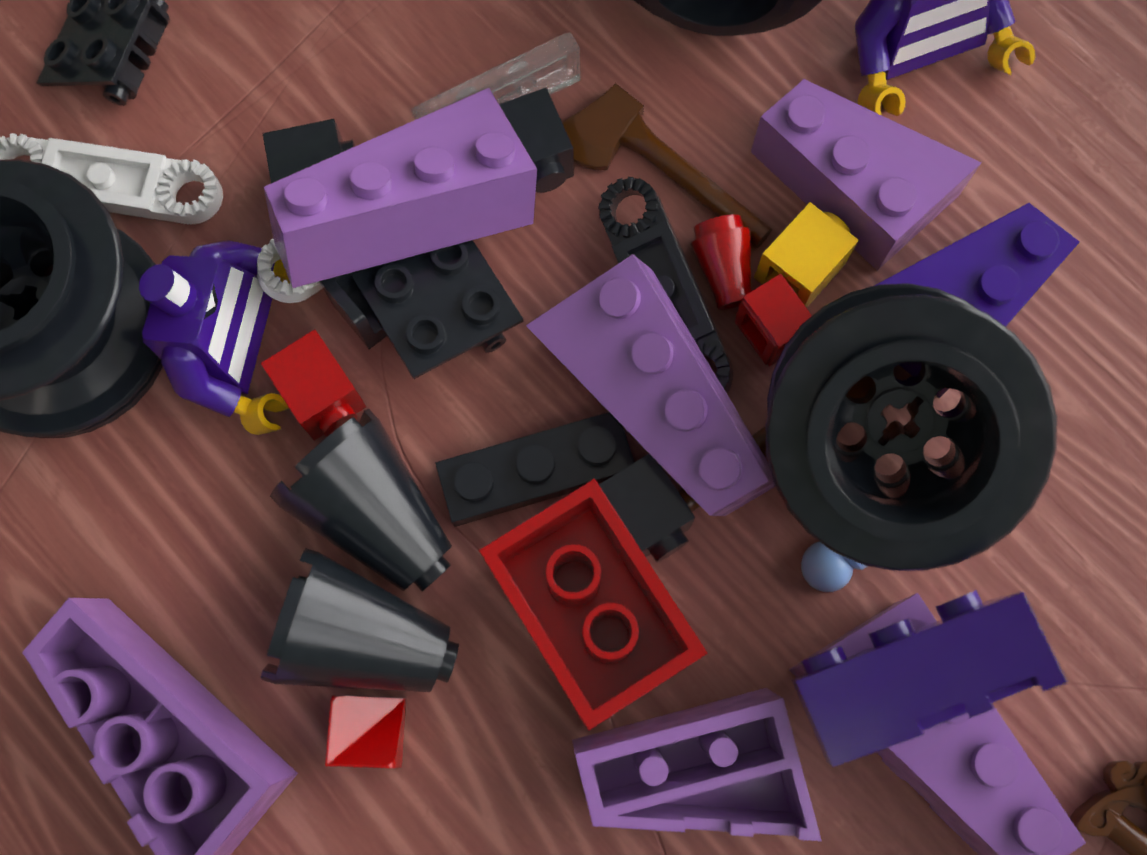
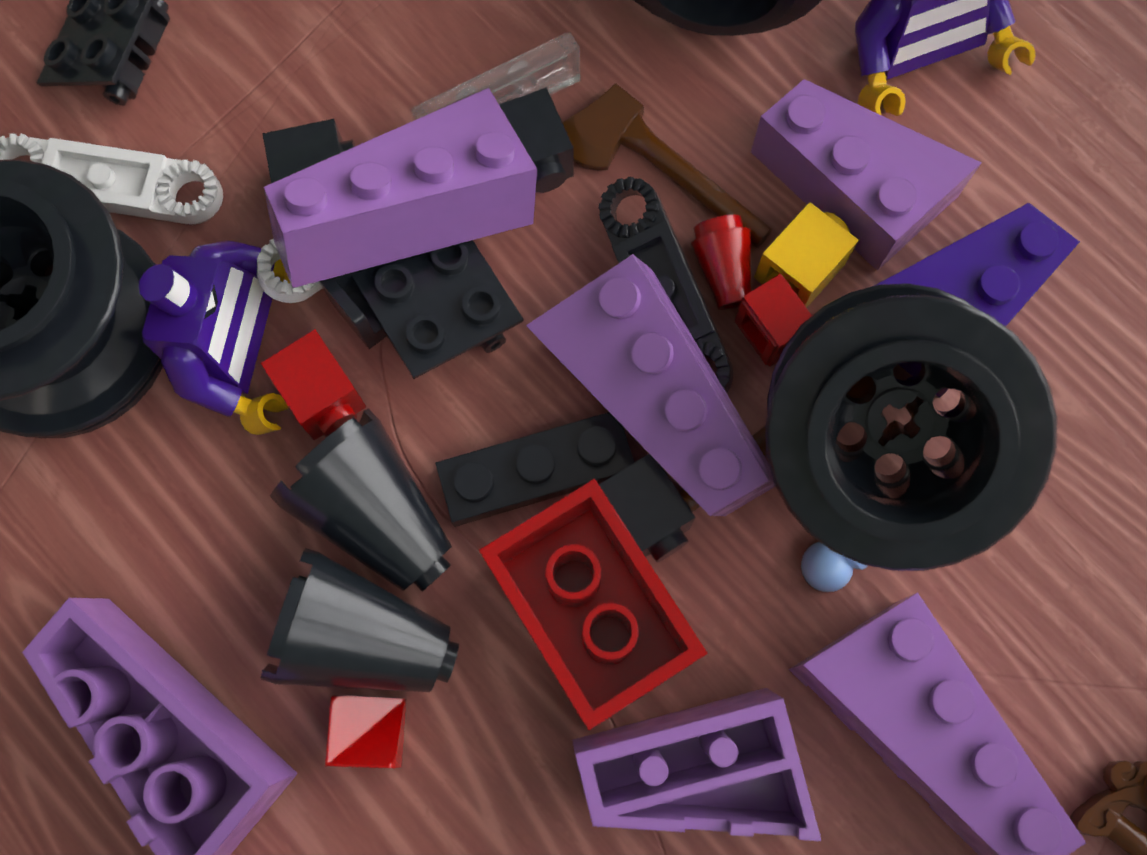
dark purple wedge [792,590,1068,767] -> none

